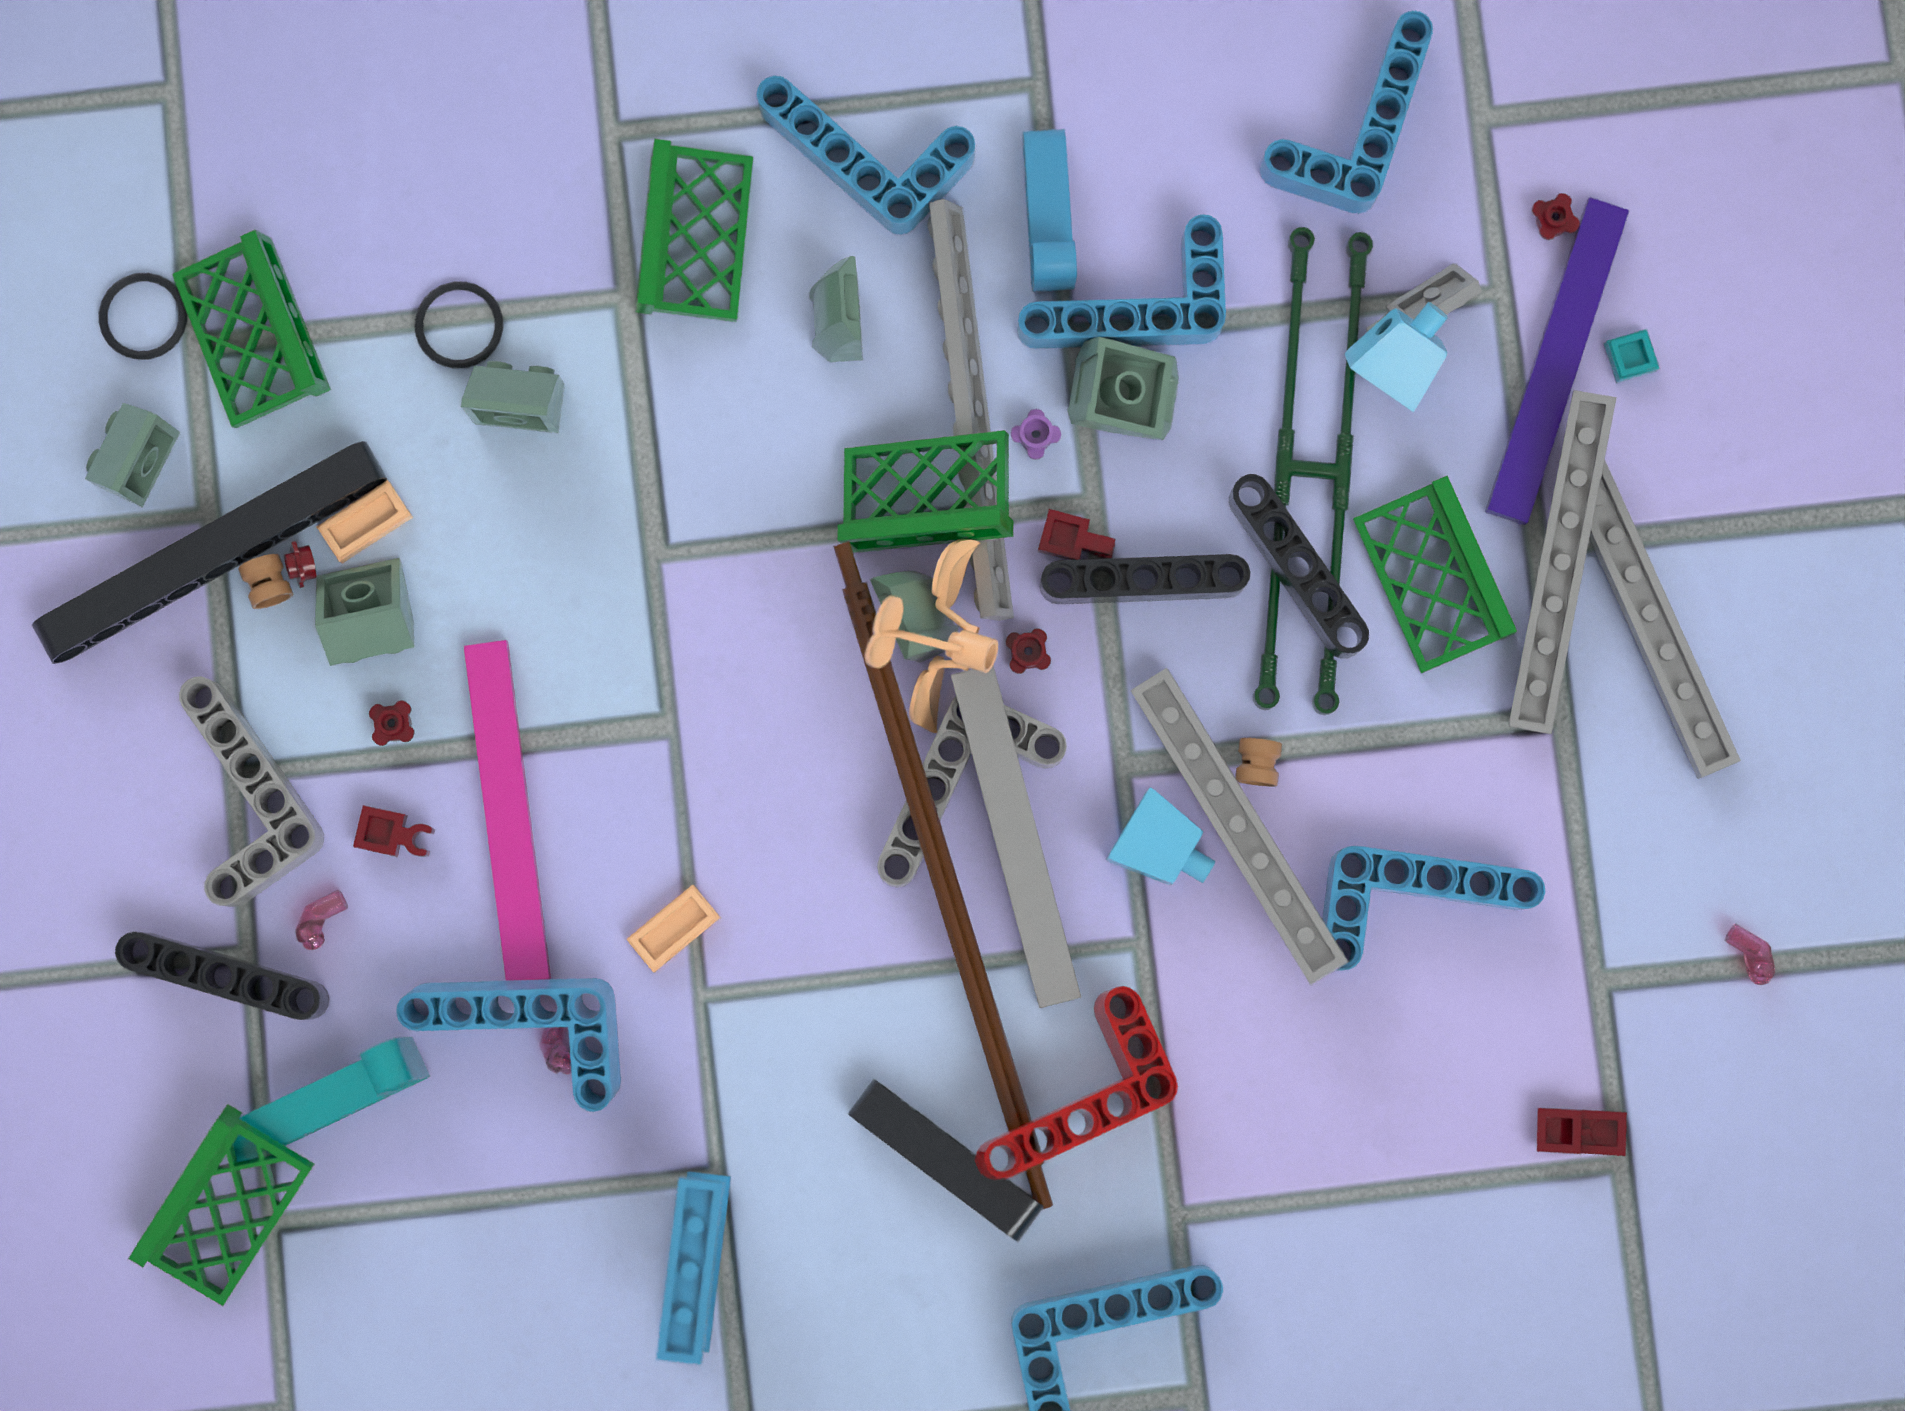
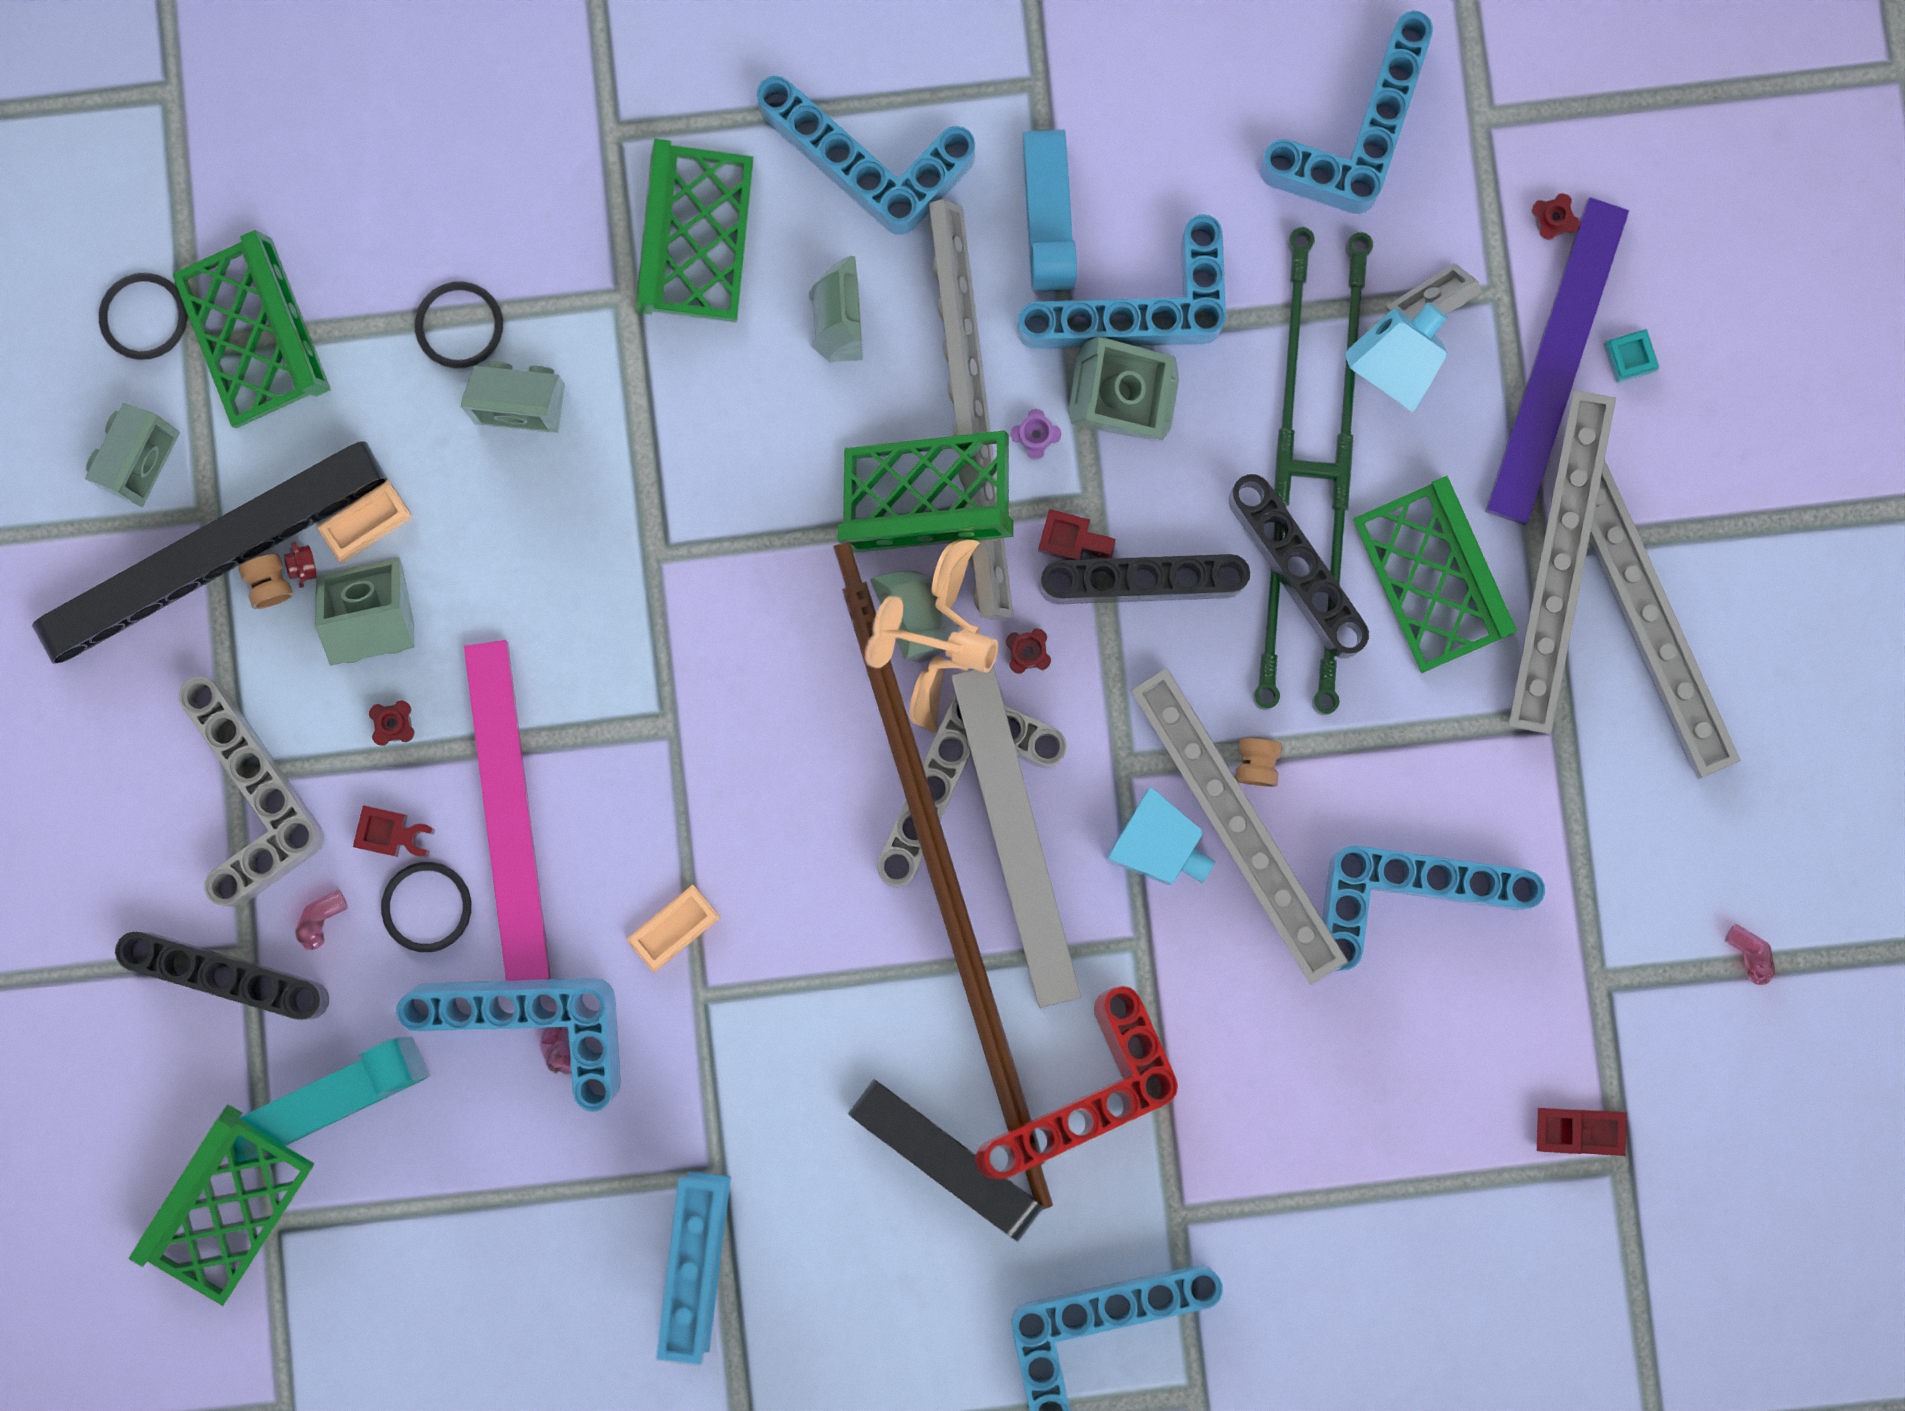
none -> black tyre [381,862,472,952]

